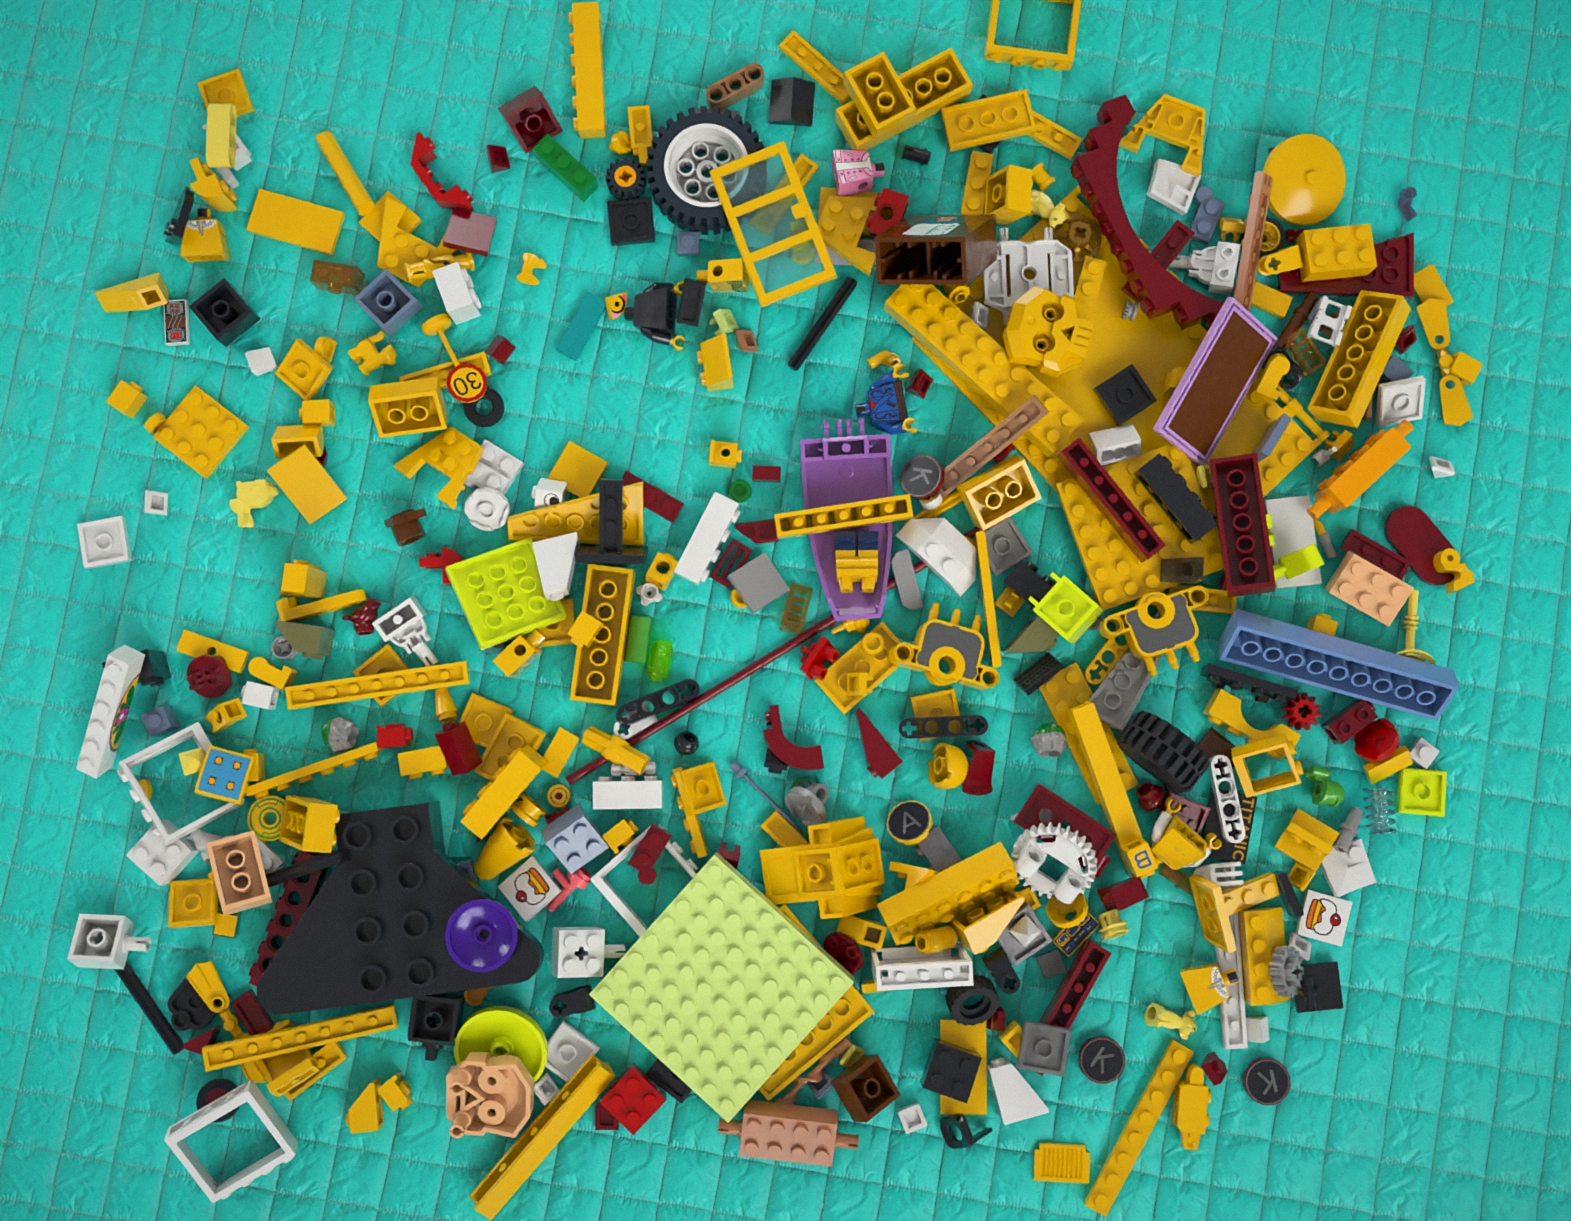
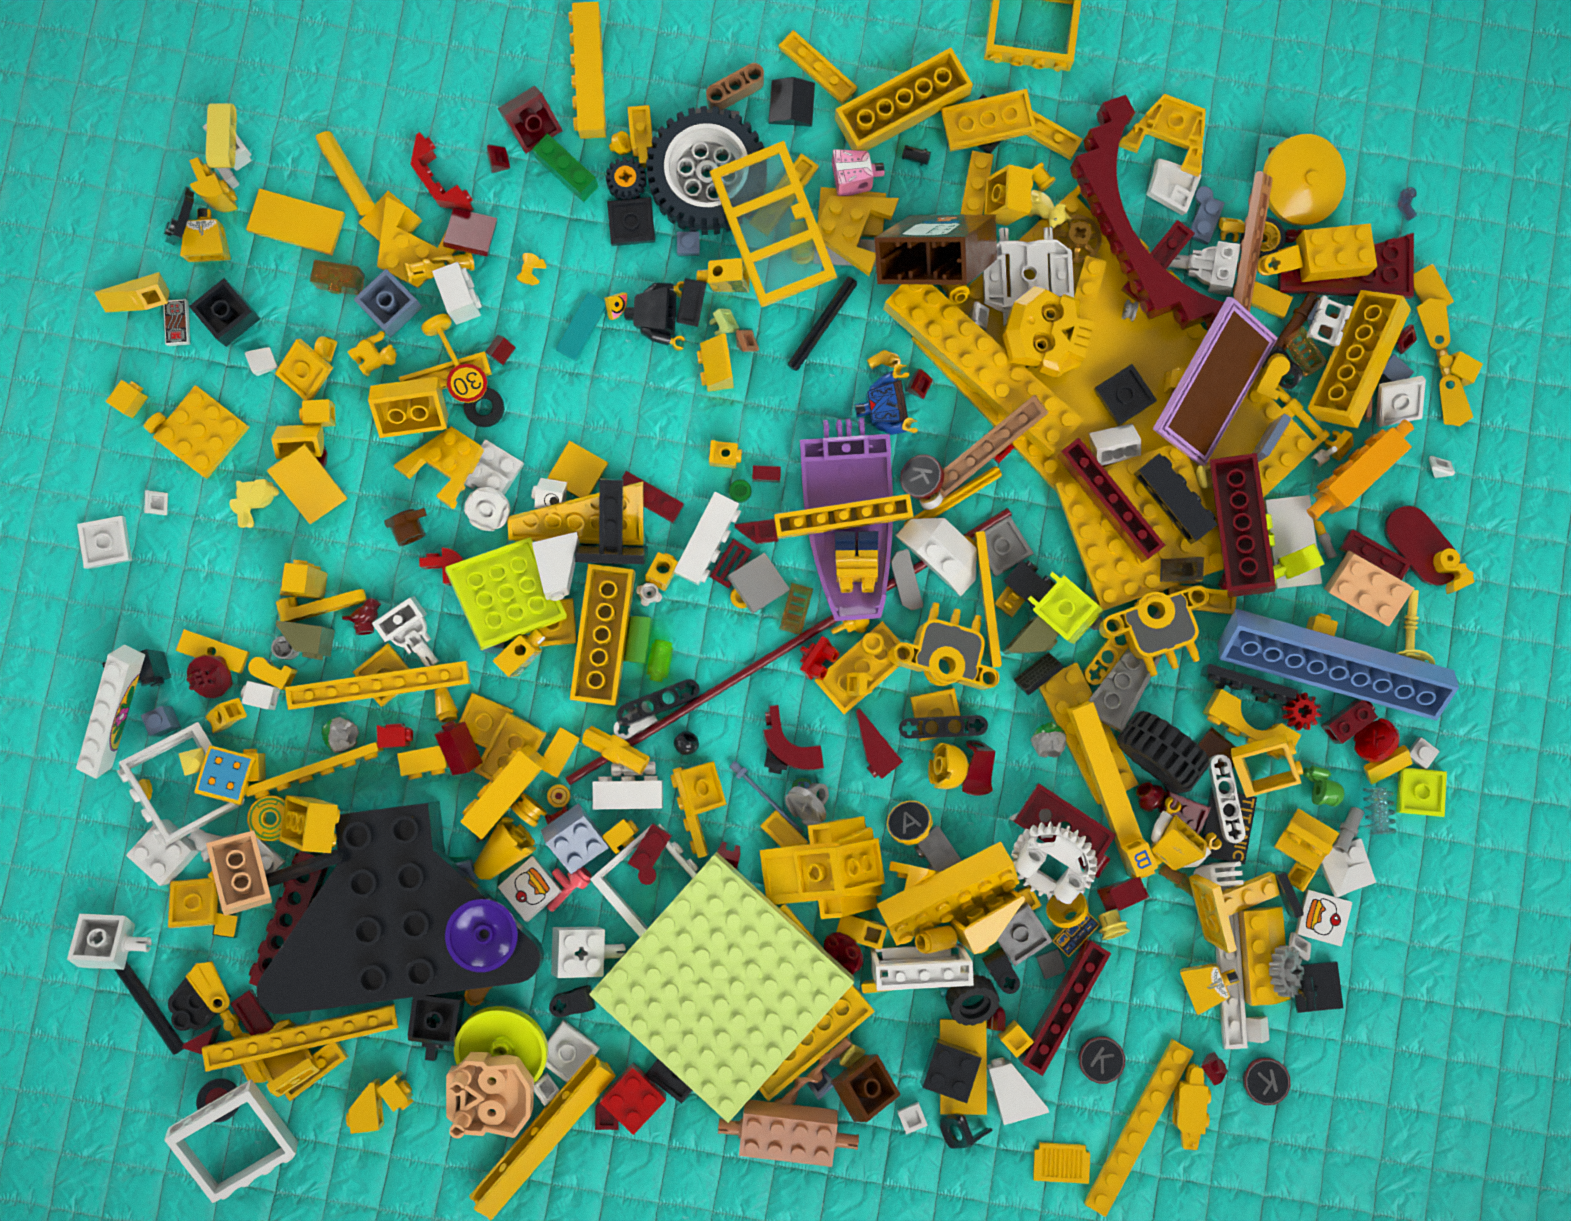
yellow tile [197,68,255,117] -> none
yellow brick [567,610,604,648] -> none
yellow brick [843,51,916,140] -> none
red brick [867,188,910,236] -> none
yellow brick [957,454,1042,531] -> none
white slope [1009,914,1042,947] -> none
flat silver tile [1016,1020,1071,1077] -> none
light yellow animal [1144,1003,1197,1040] -> none

